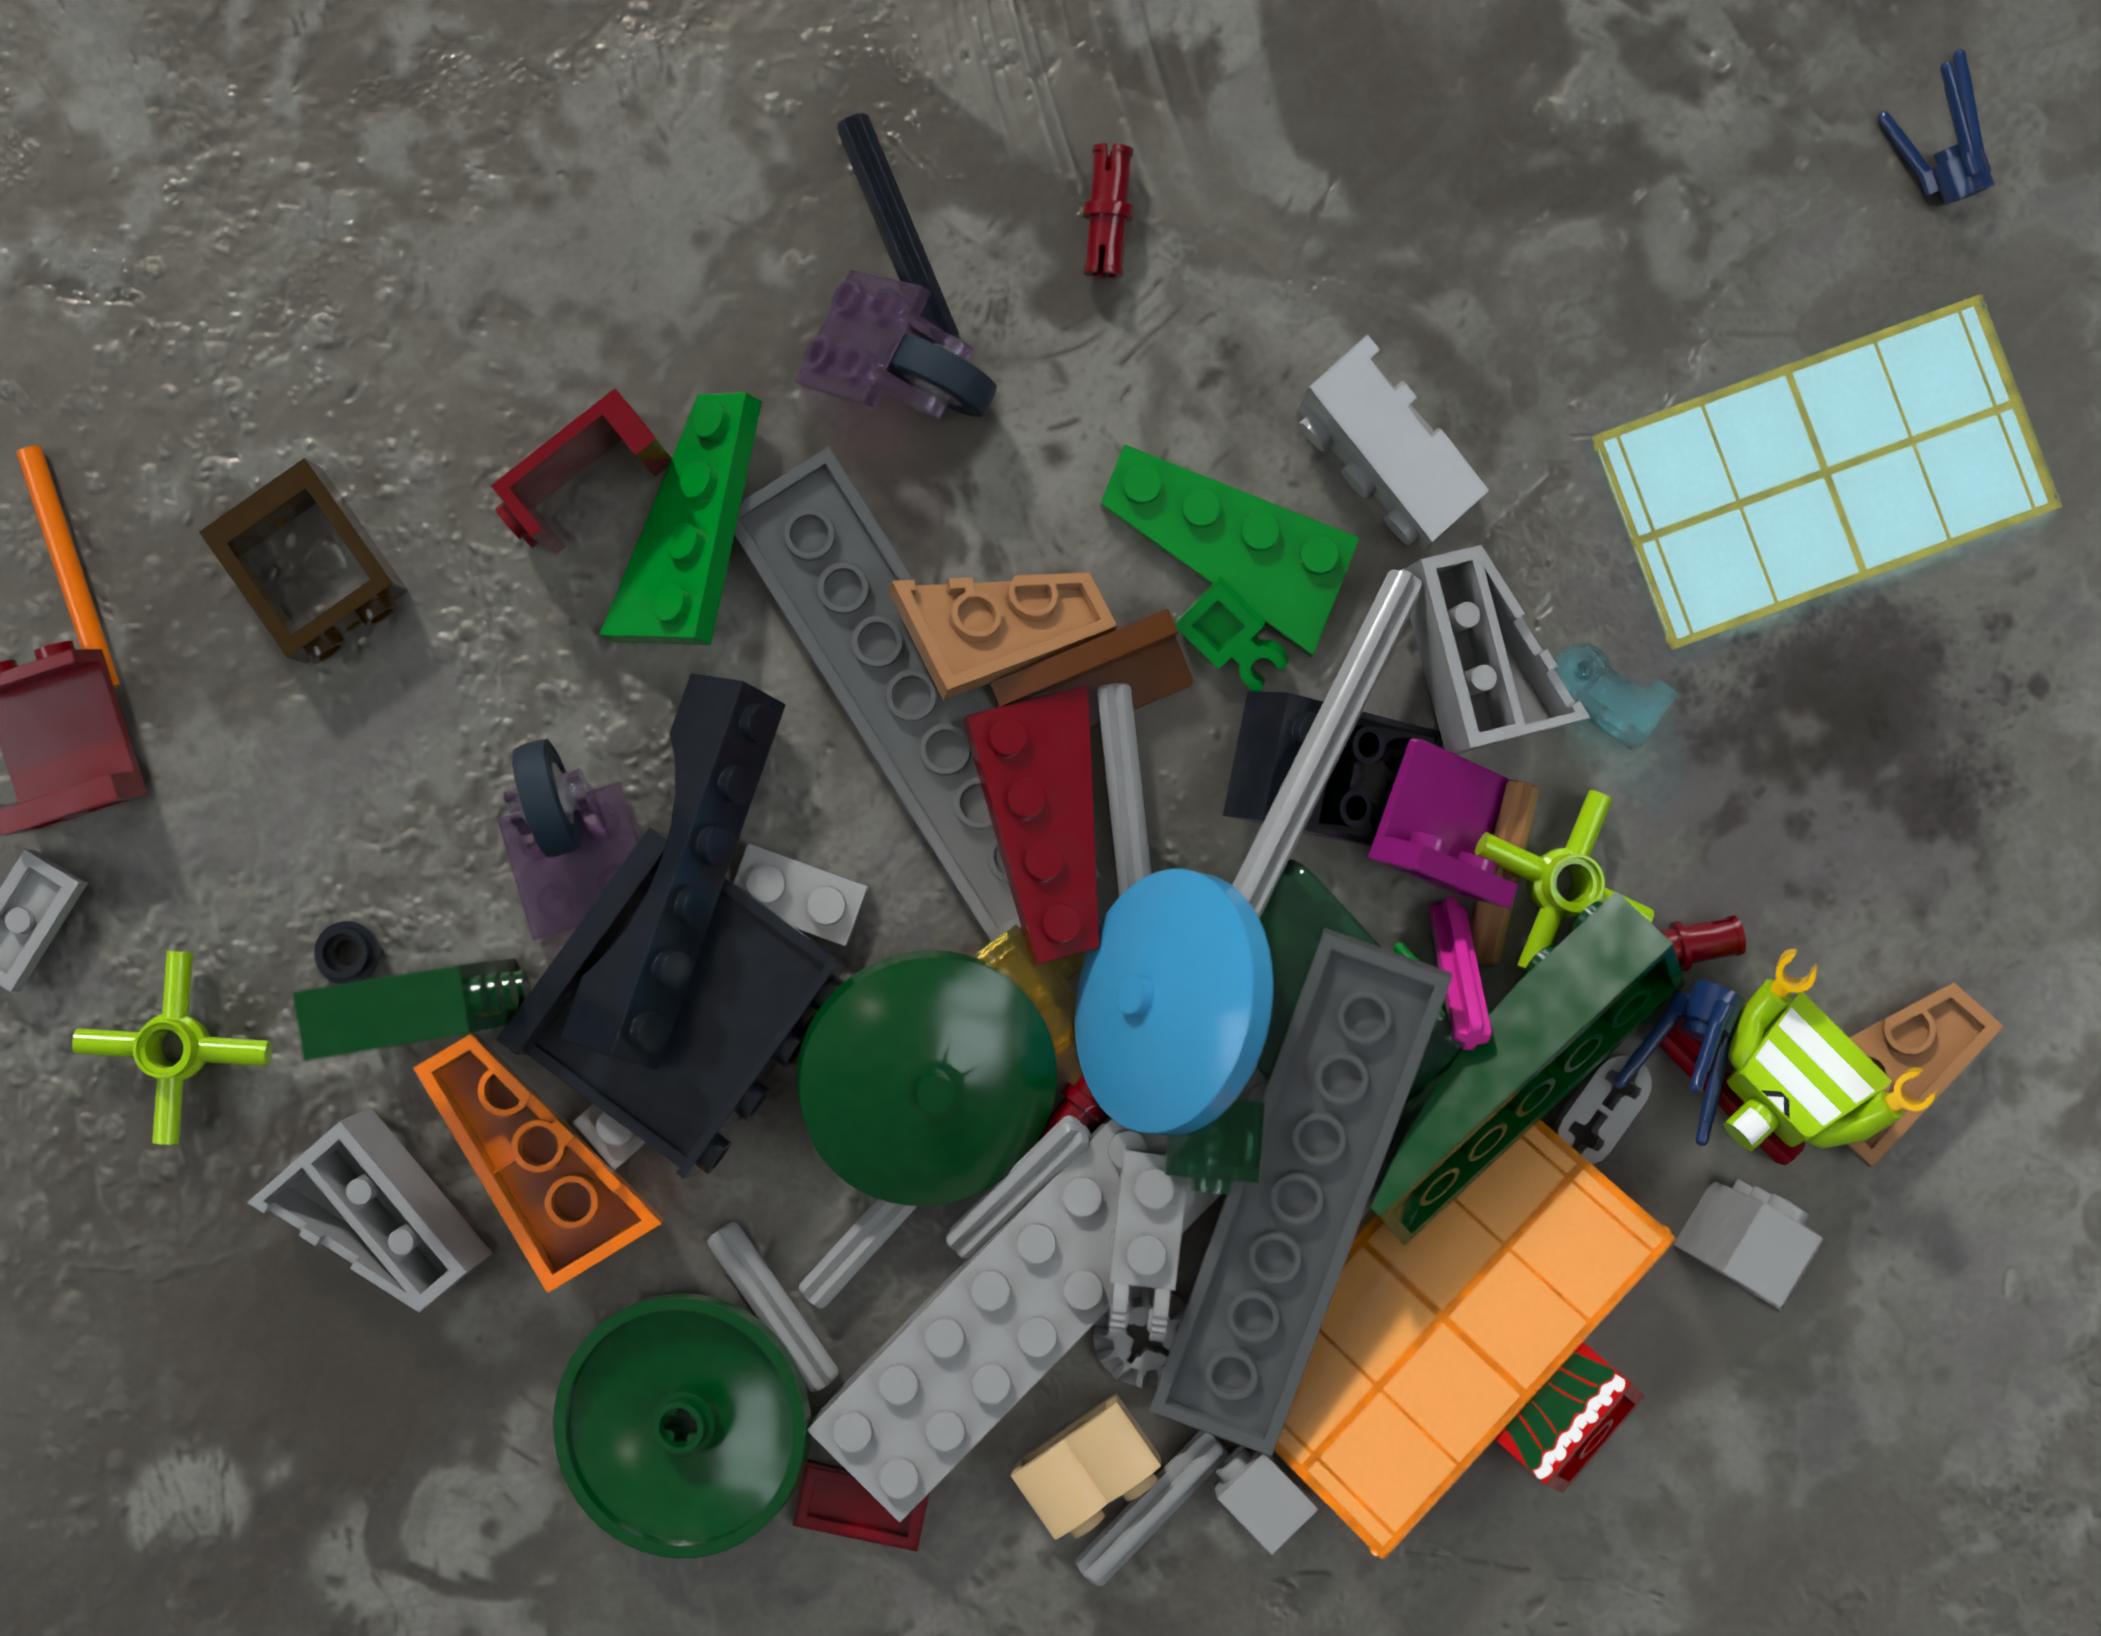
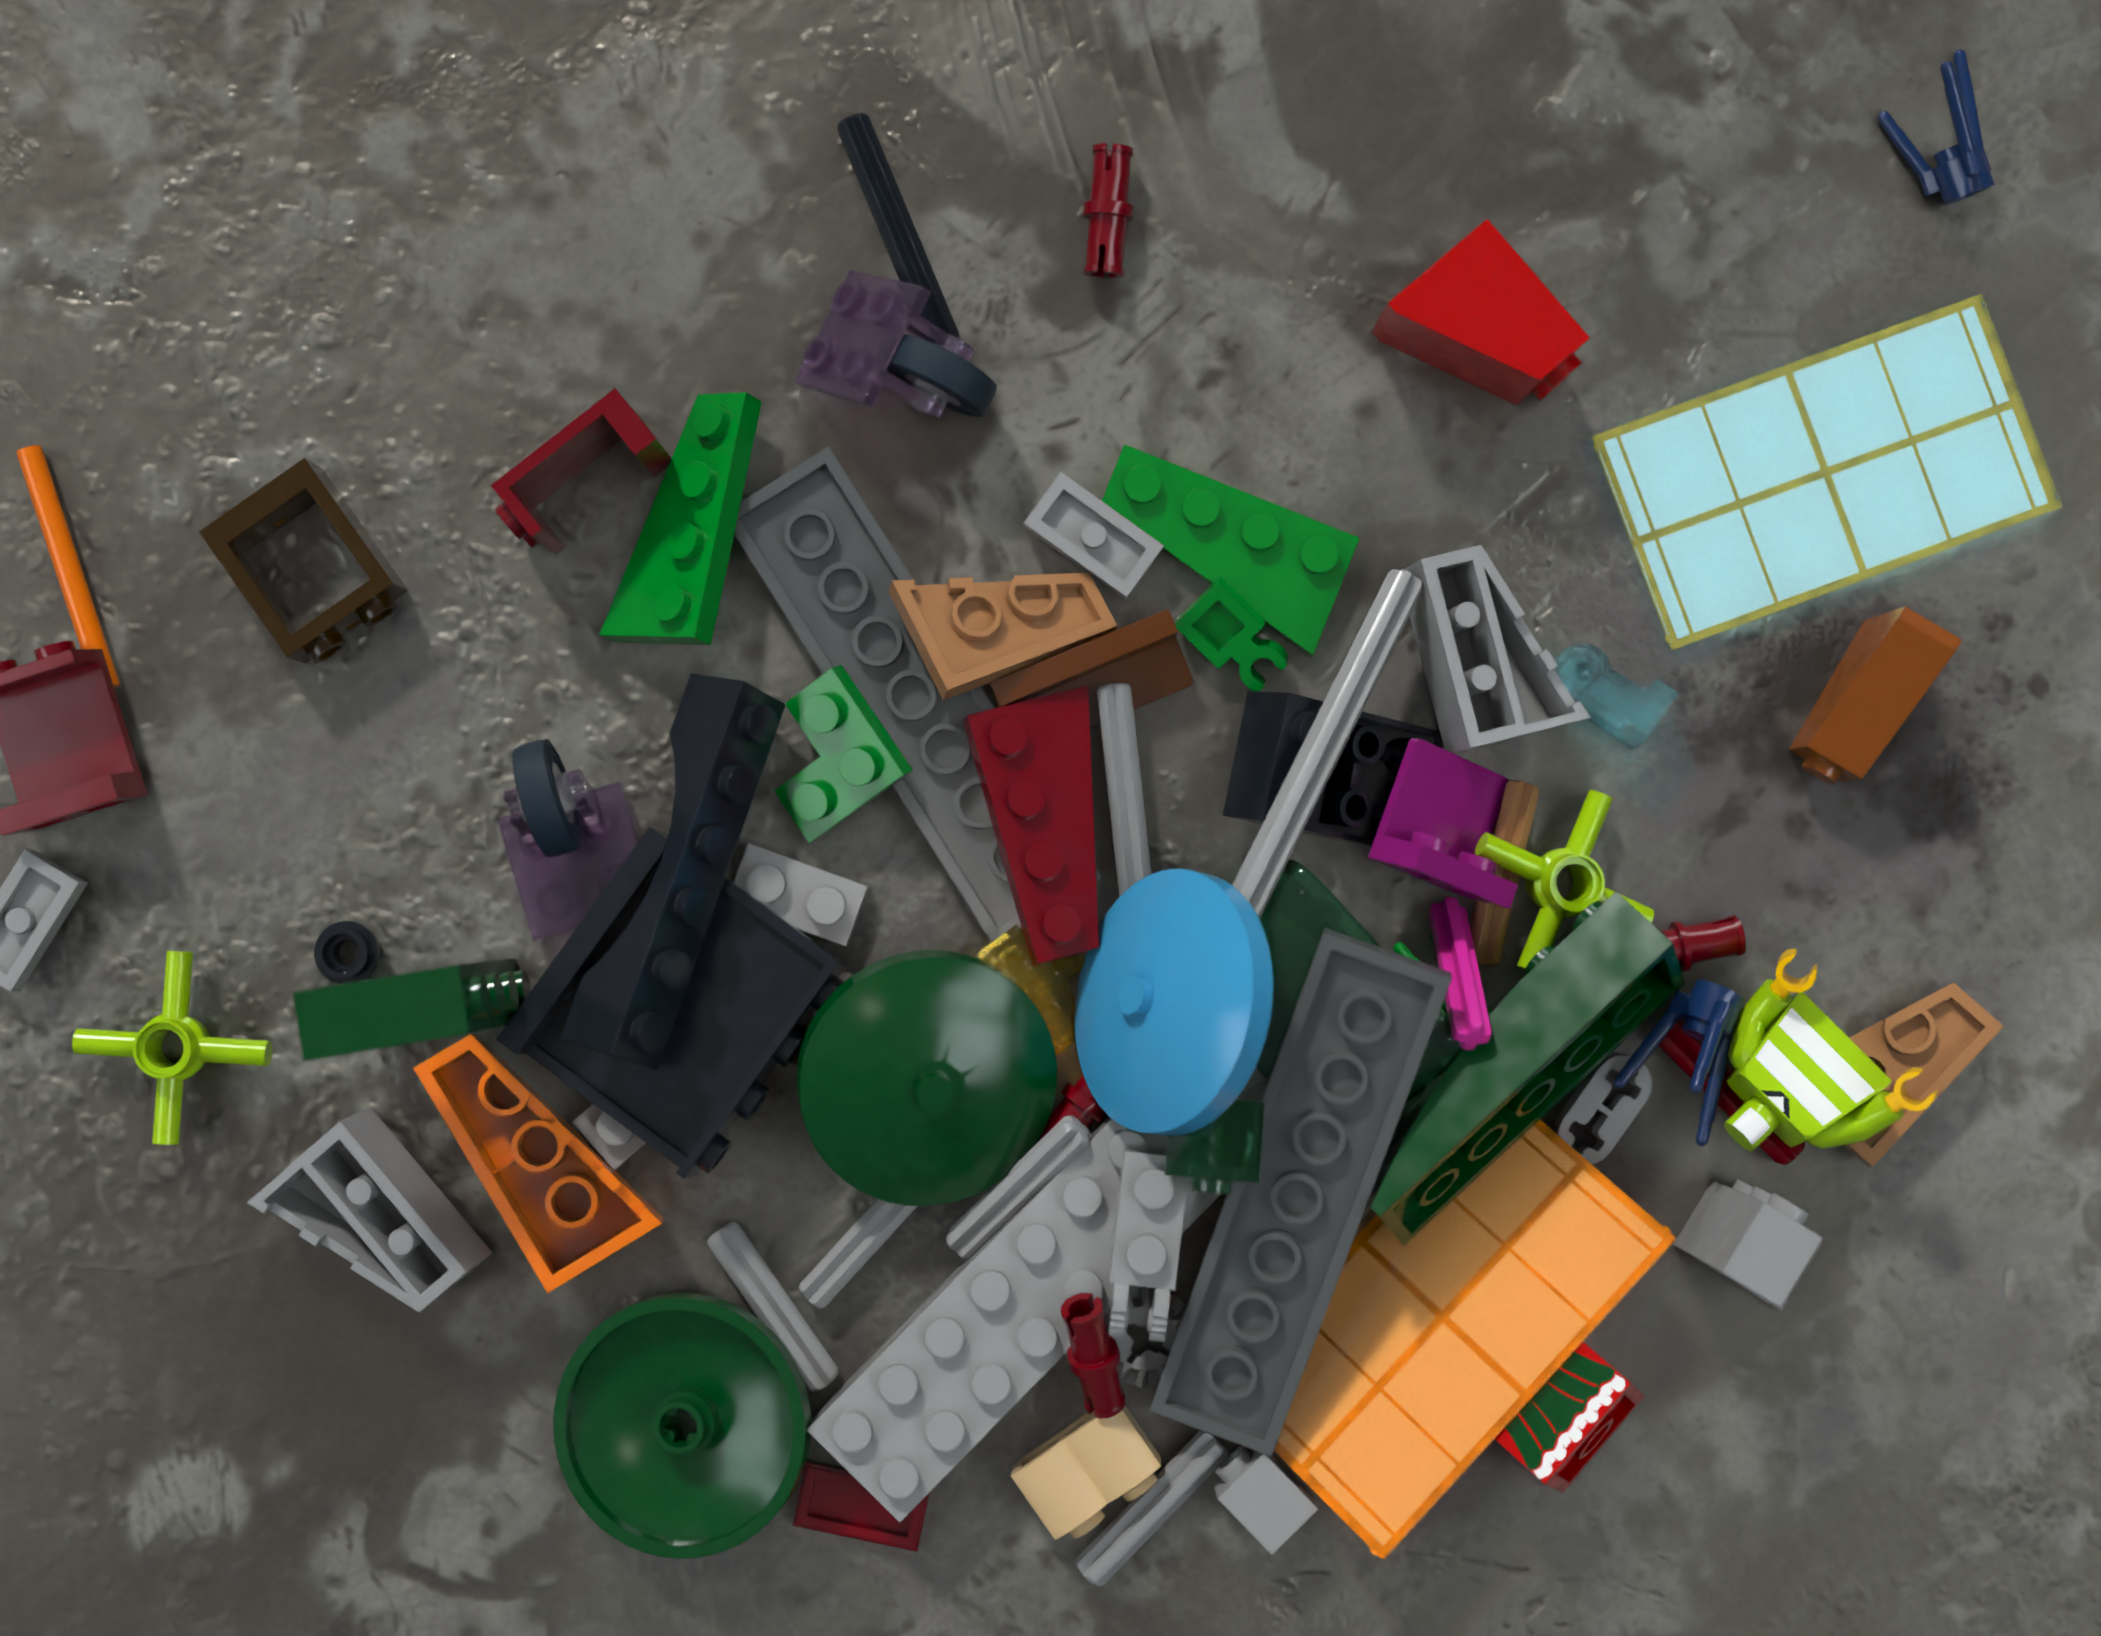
light grey wedge [1297,334,1489,550] -> none
none -> green plate [774,665,913,843]
none -> light grey plate [1023,472,1164,600]
none -> dark red pin [1060,1293,1126,1419]
none -> red slope [1371,219,1590,405]
none -> dark orange slope [1788,606,1962,785]

